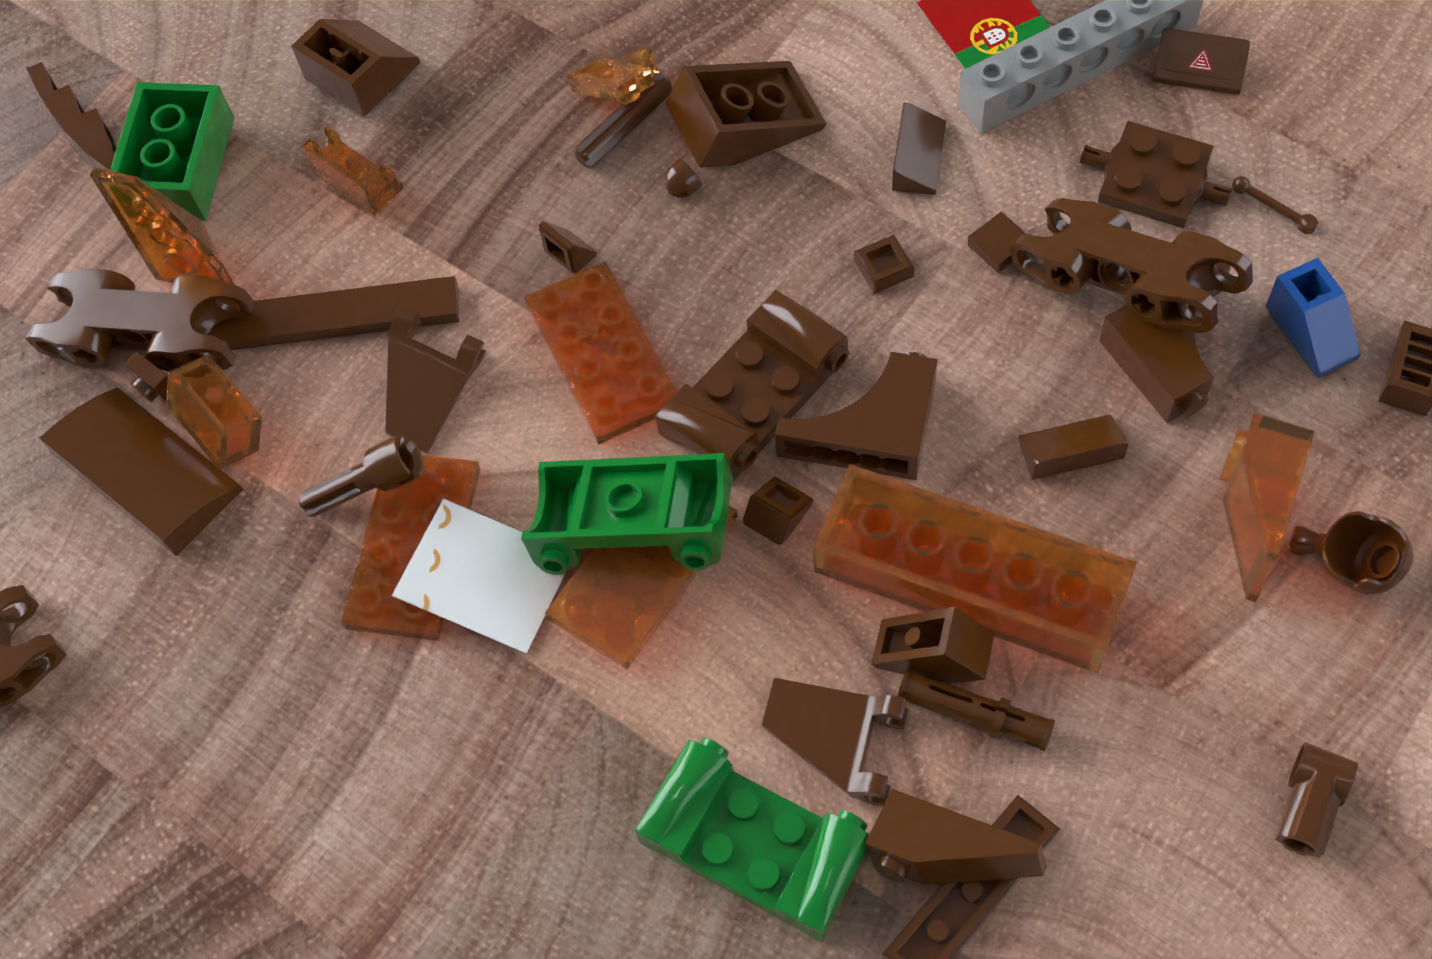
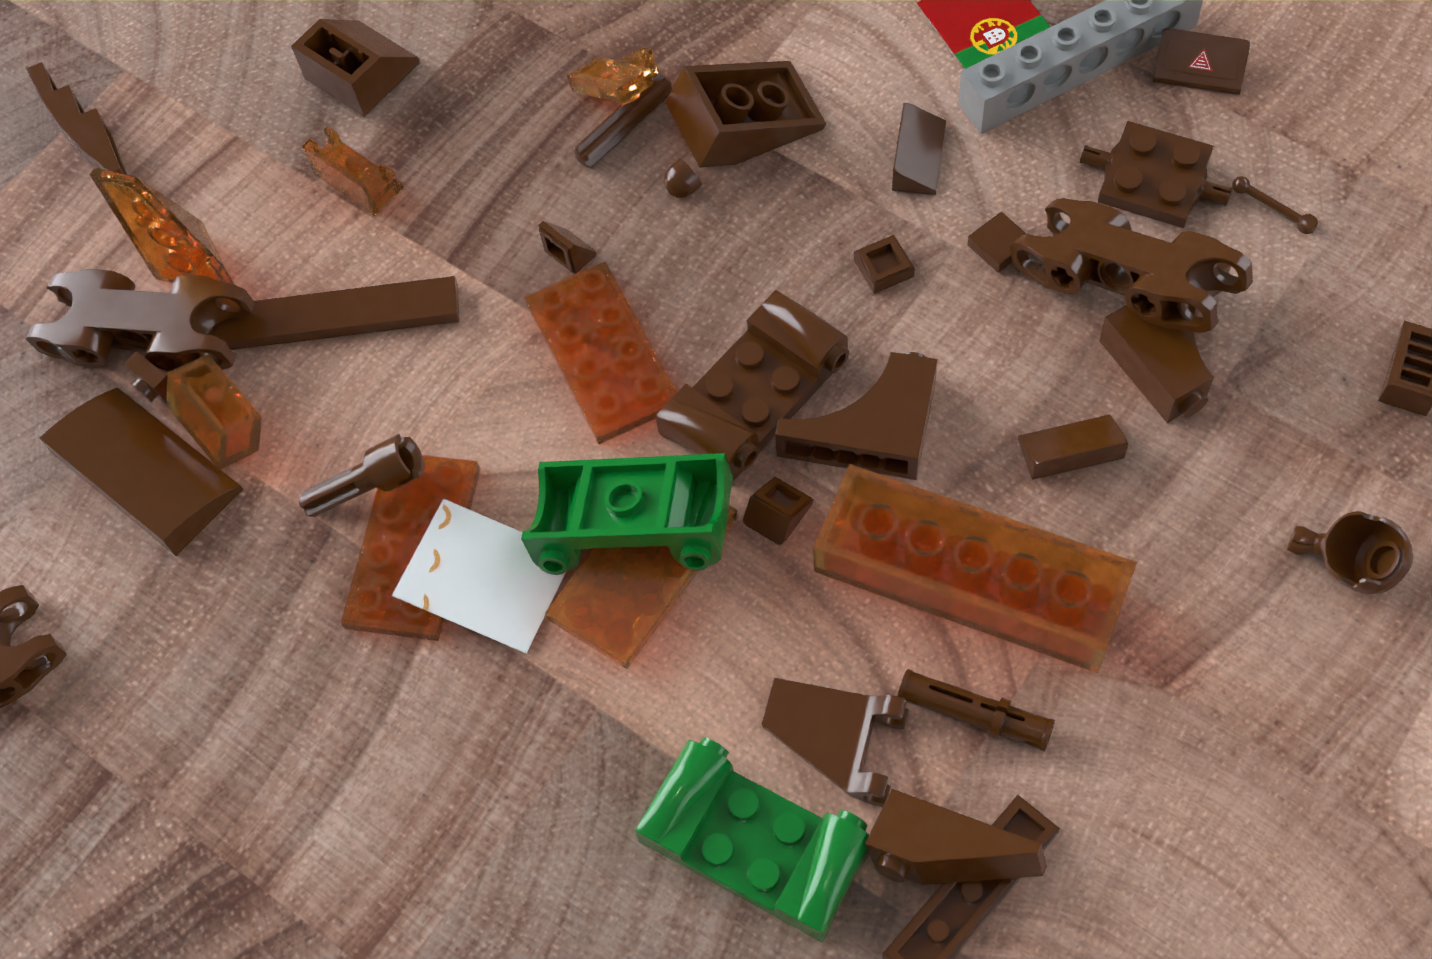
green brick [105,82,235,221] -> none
reddish brown flag [385,304,486,454] -> none
reddish brown slope [871,607,995,684] -> none
clear orange slope [1219,413,1315,602] -> none
blue slope [1265,258,1361,378] -> none
reddish brown piece [1275,742,1358,858] -> none

